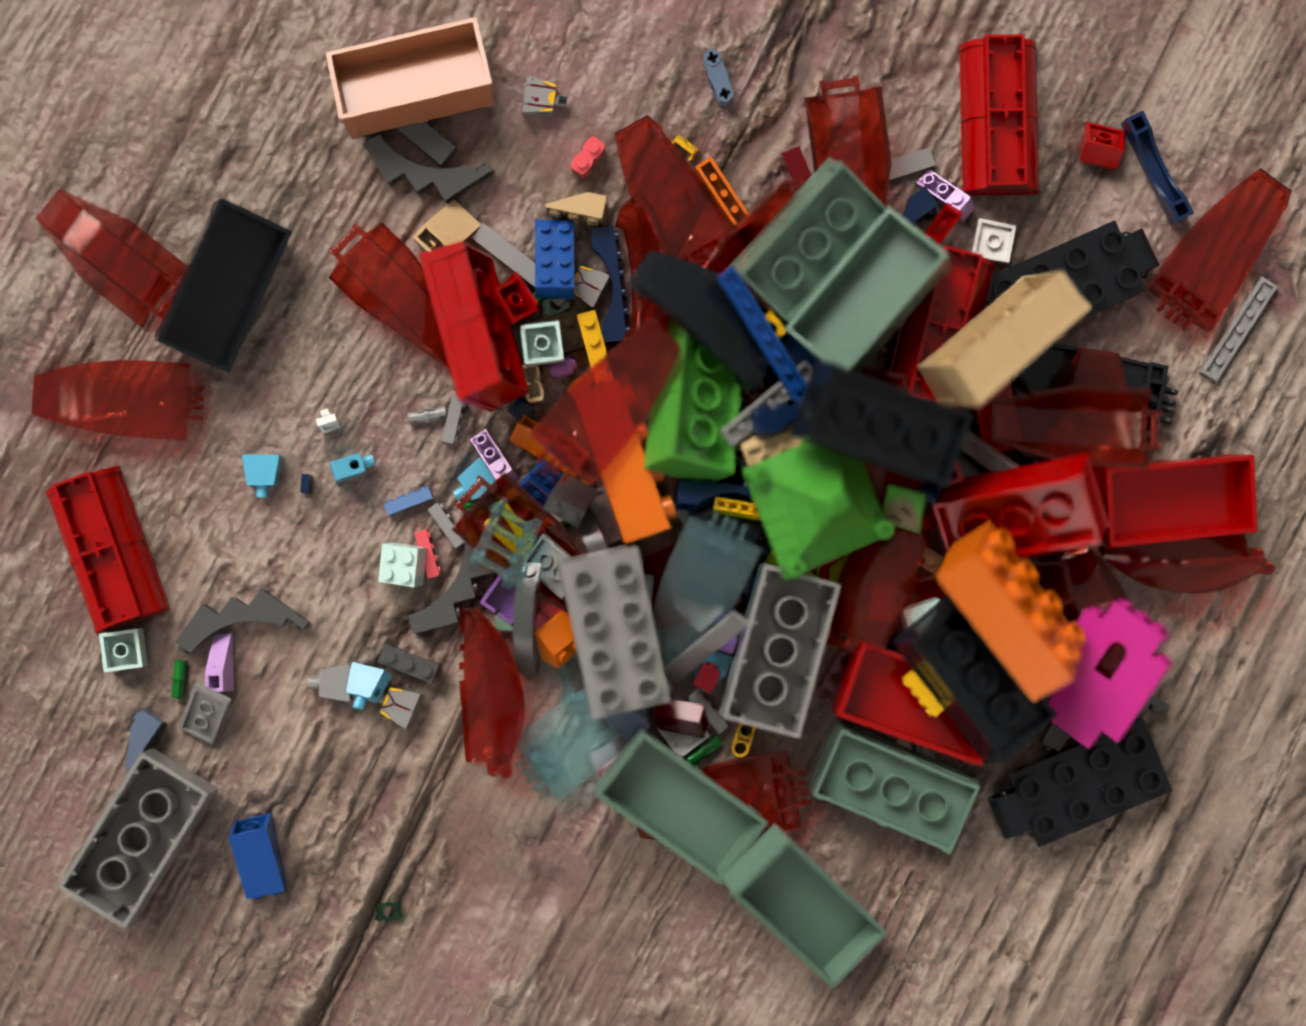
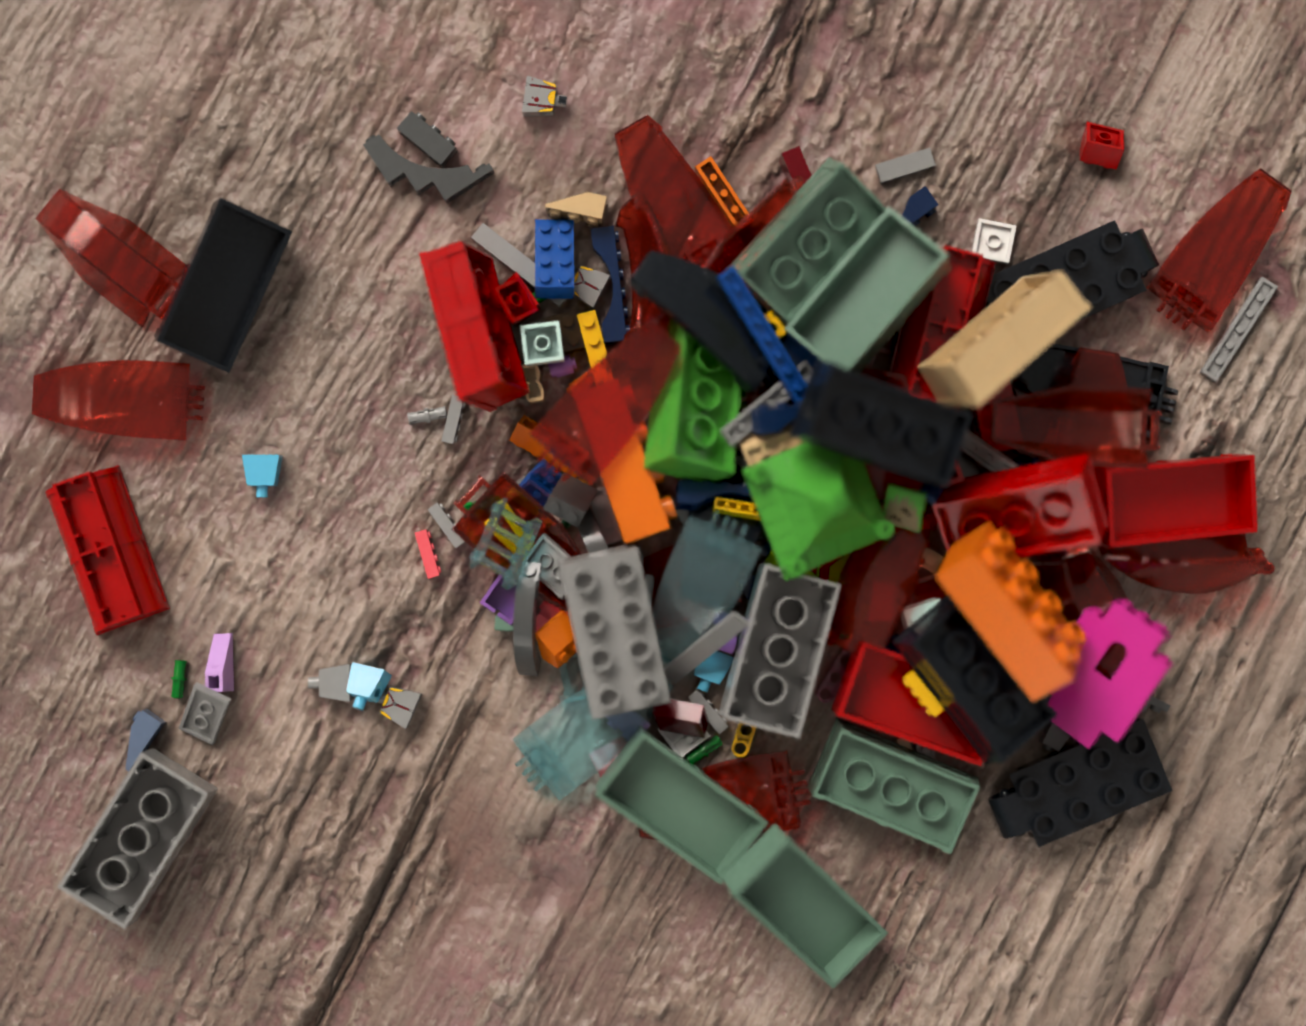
light aqua brick [99,628,148,672] -> none
dark grey arch [175,589,311,654] -> none
blue slope [228,813,287,900] -> none
dark blue tile [300,474,312,494] -> none
white tile [316,408,341,433] -> none
nougat piece [326,17,494,139] -> none
clear red windscreen [328,223,450,370] -> none
medium azure torso [330,453,375,484] -> none
clear green piece [374,901,402,922] -> none
light aqua brick [378,542,427,587] -> none
dark grey brick [378,643,441,683] -> none
medium blue piece [384,486,434,516] -> none
dark grey arch [408,519,496,634] -> none
tan slope [412,199,481,252] -> none
medium azure torso [453,457,502,501] -> none
clear red windscreen [459,608,525,779] -> none
lavender slope [470,429,519,490] -> none
dark blue tile [508,397,535,421] -> none
sand green piece [542,299,571,317] -> none
coral brick [571,136,605,179] -> none
yellow piece [670,135,698,161] -> none
dark red brick [692,661,721,694] -> none
sand blue piece [703,49,733,106] -> none
clear red windscreen [804,75,892,208] -> none
lavender slope [917,169,975,222] -> none
red hinge [925,202,963,245] -> none
red piece [959,34,1039,196] -> none
dark blue arch [1121,111,1194,226] -> none

